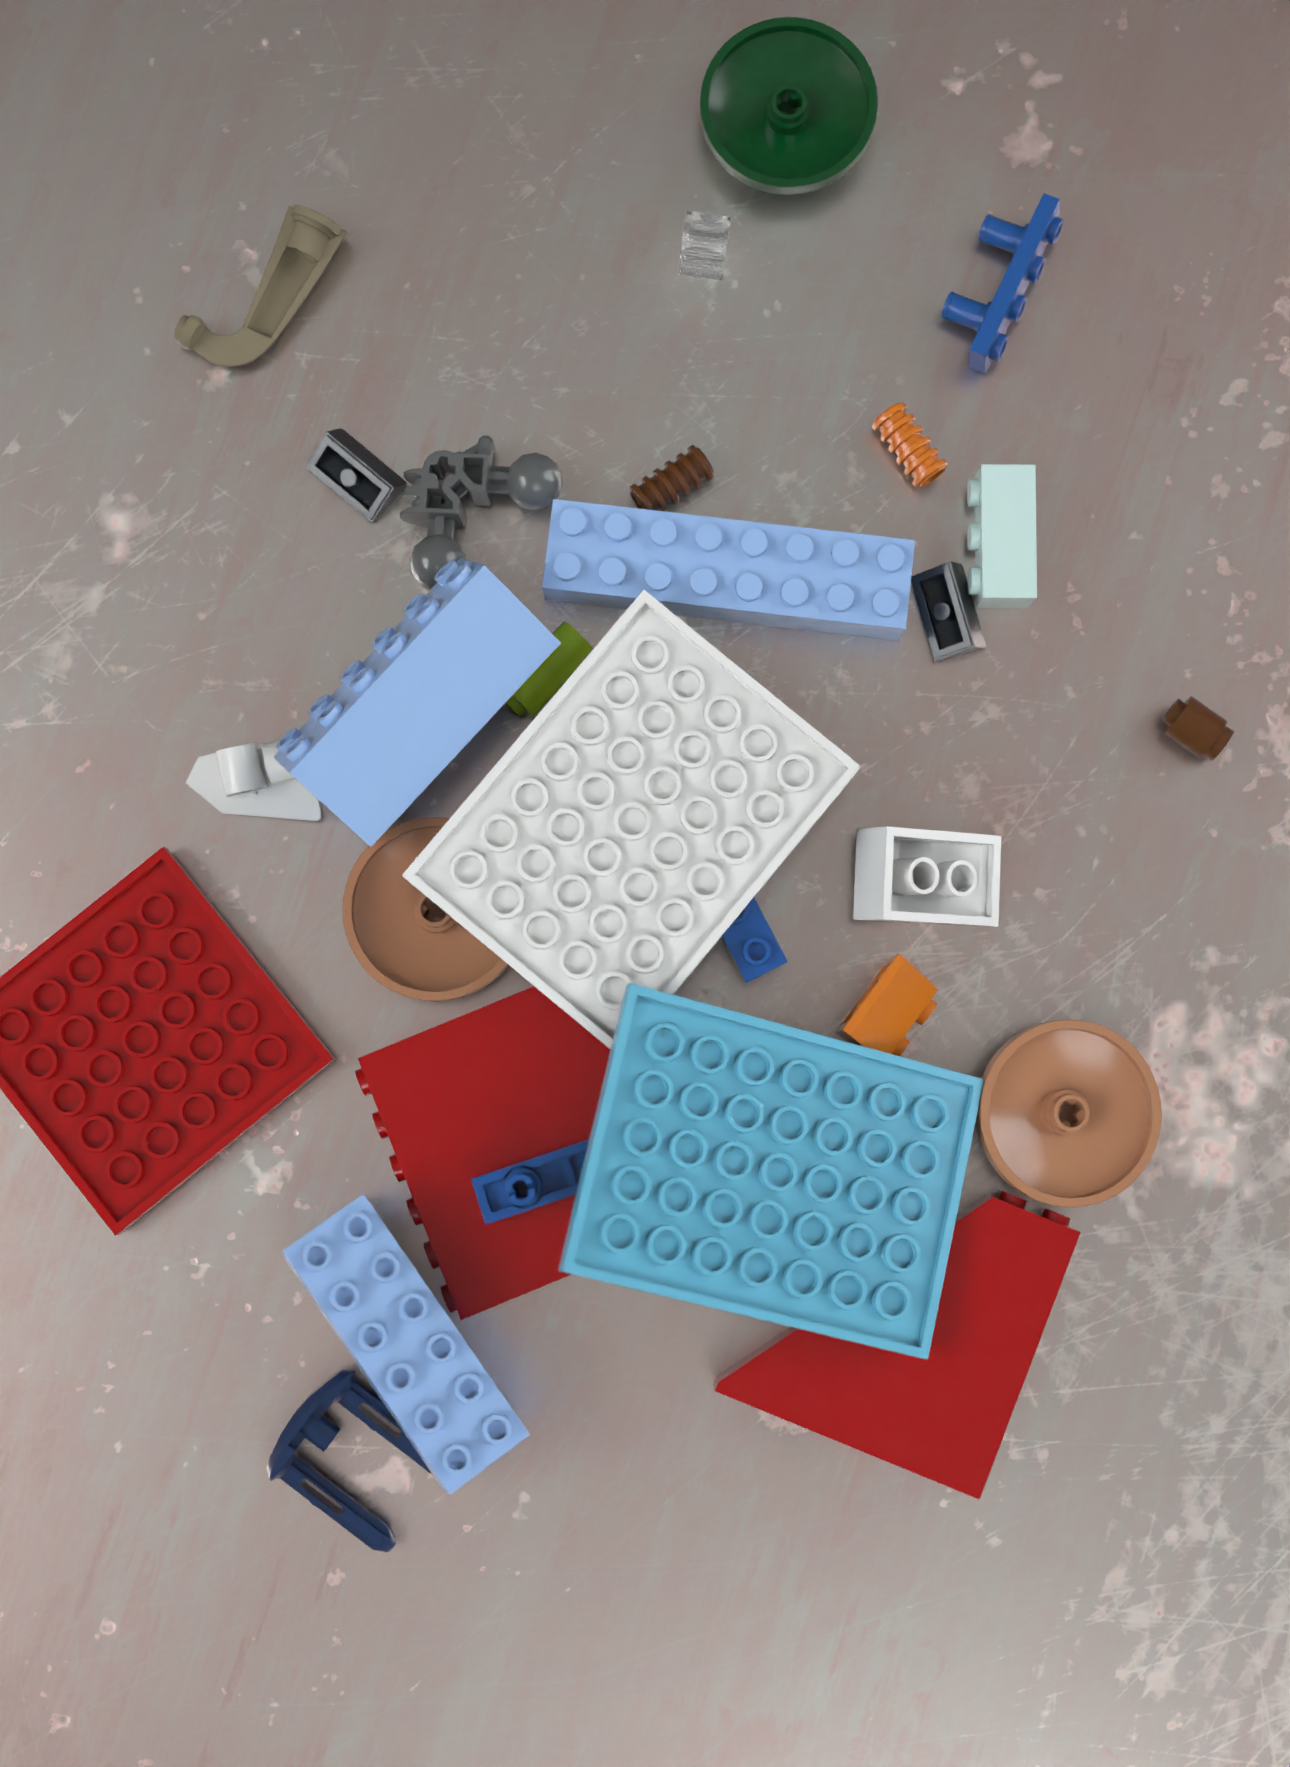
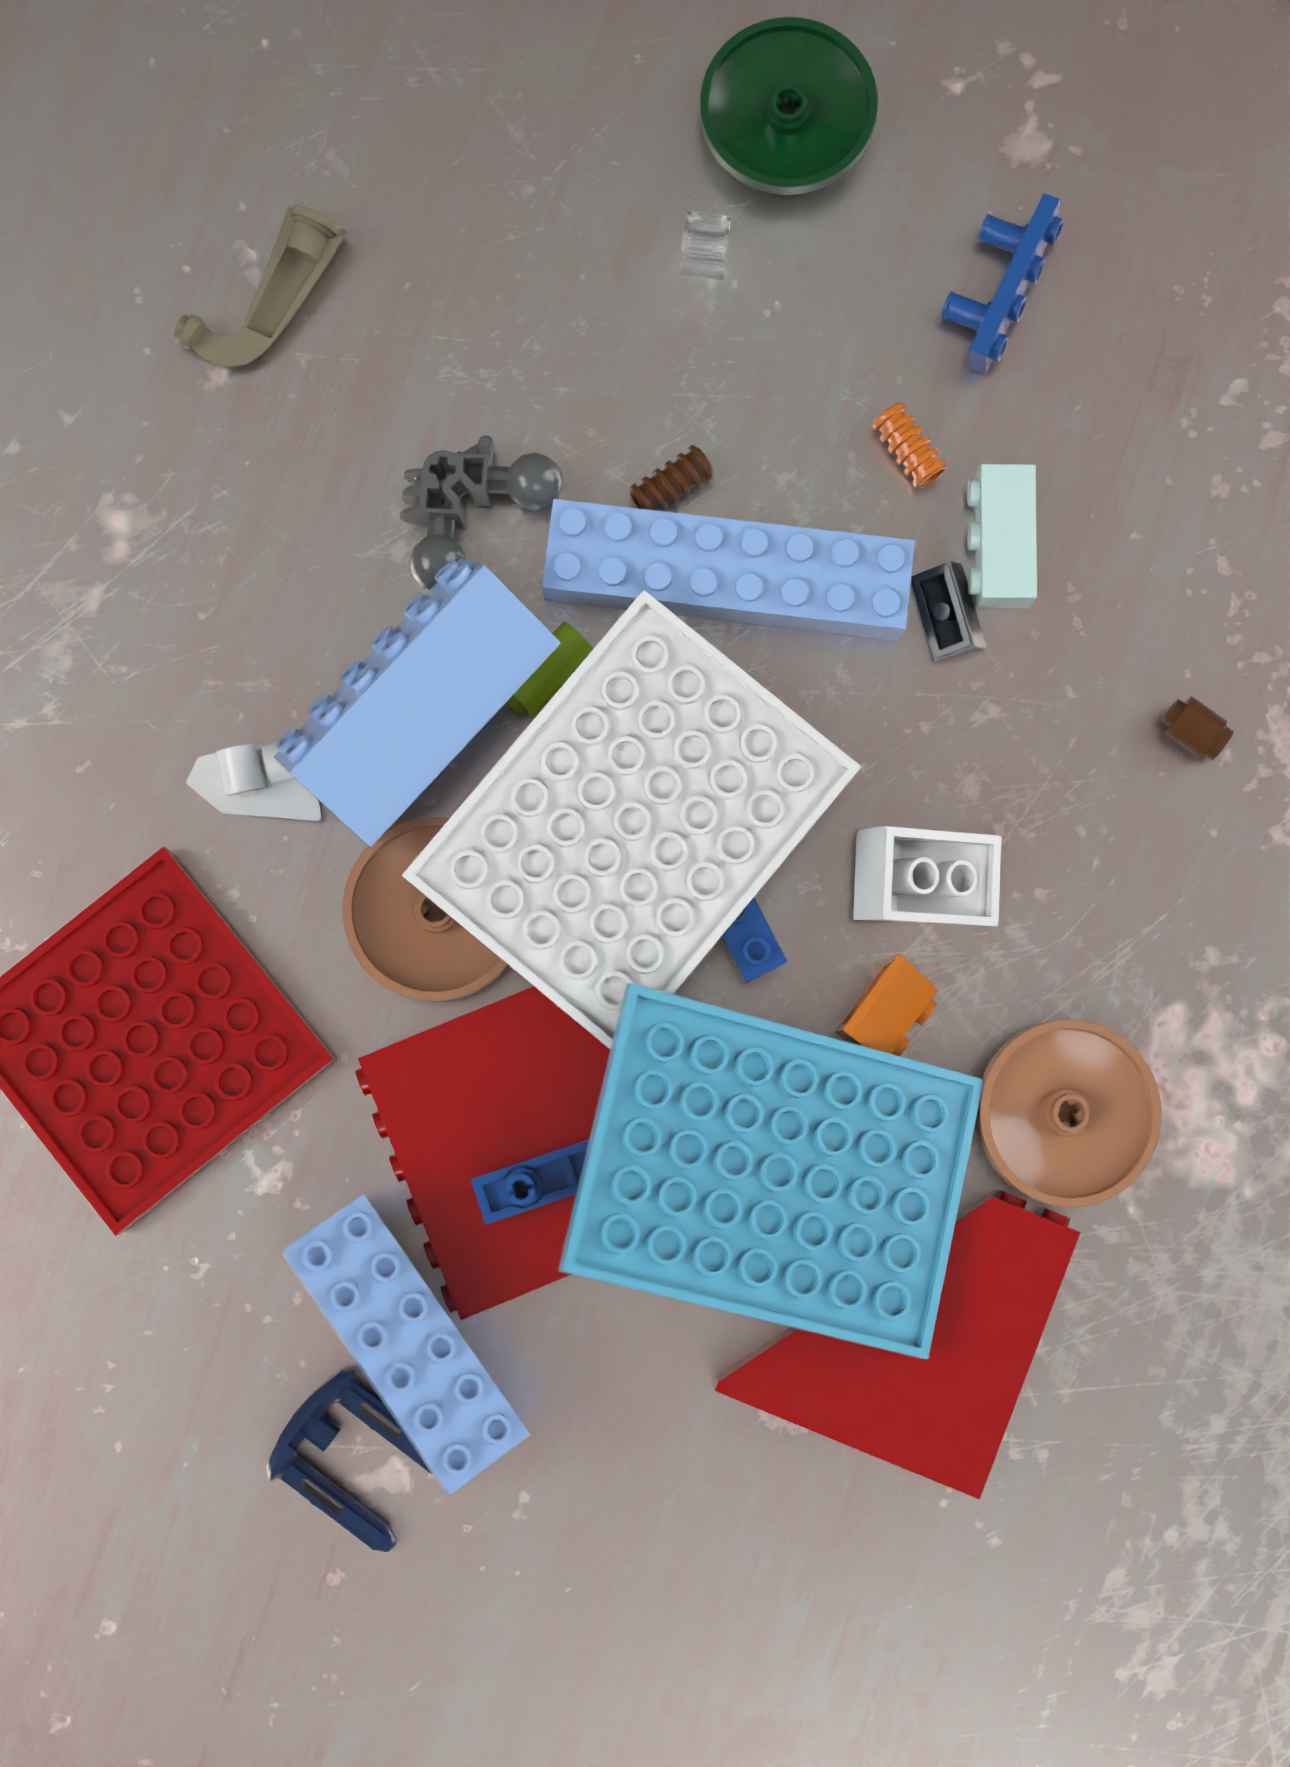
black slope [305,428,407,523] -> none

